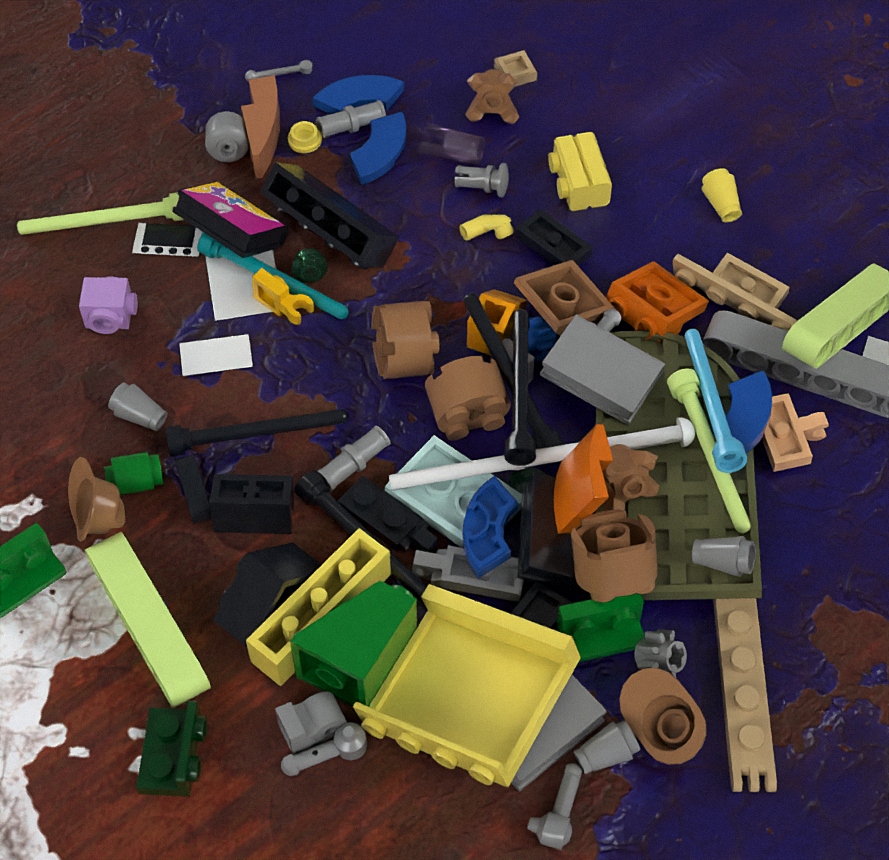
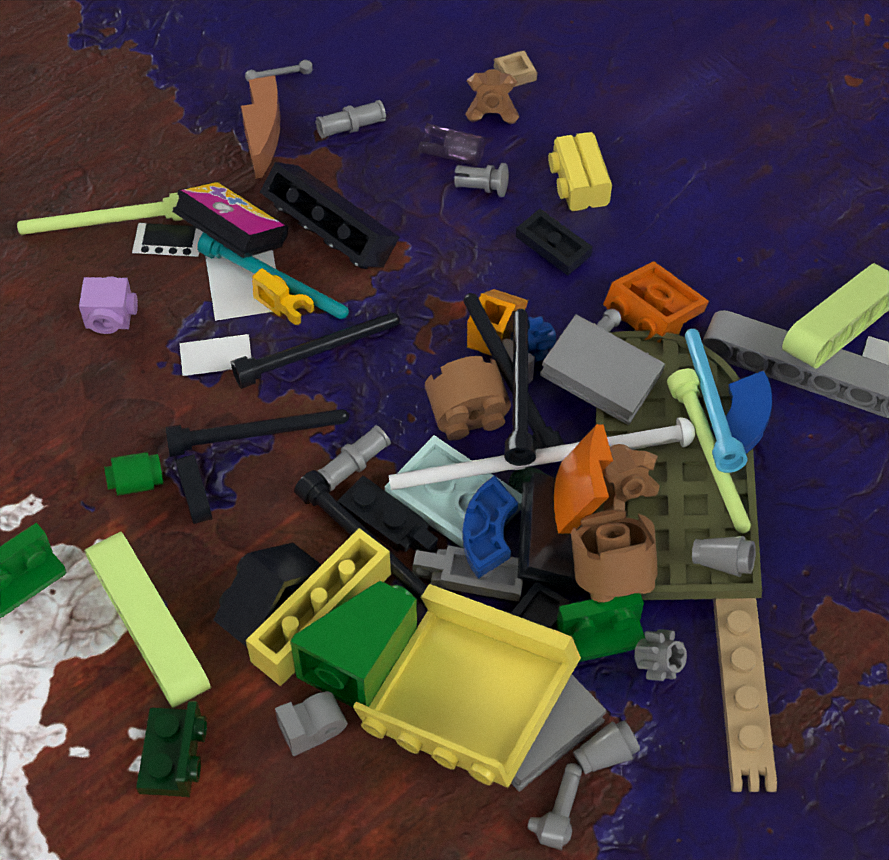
medium nougat piece [68,457,125,541] -> none
light grey cone [108,382,168,431] -> none
light grey head [205,111,249,163] -> none
black hinge [209,474,294,534] -> none
light grey piece [281,722,367,776] -> none
light yellow plate [288,121,322,153] -> none
clear green plate [292,249,328,283] -> none
blue tile [313,75,404,114] -> none
blue tile [350,112,406,185] -> none
medium nougat brick [371,301,440,379] -> none
light yellow arm [460,215,514,241] -> none
medium nougat slope [514,260,615,336] -> none
medium nougat piece [619,668,706,765] -> none
tan bracket [673,253,798,331] -> none
light yellow cone [702,168,742,223] -> none
light nougat plate [761,393,829,472] -> none
none -> black piece [231,313,400,389]

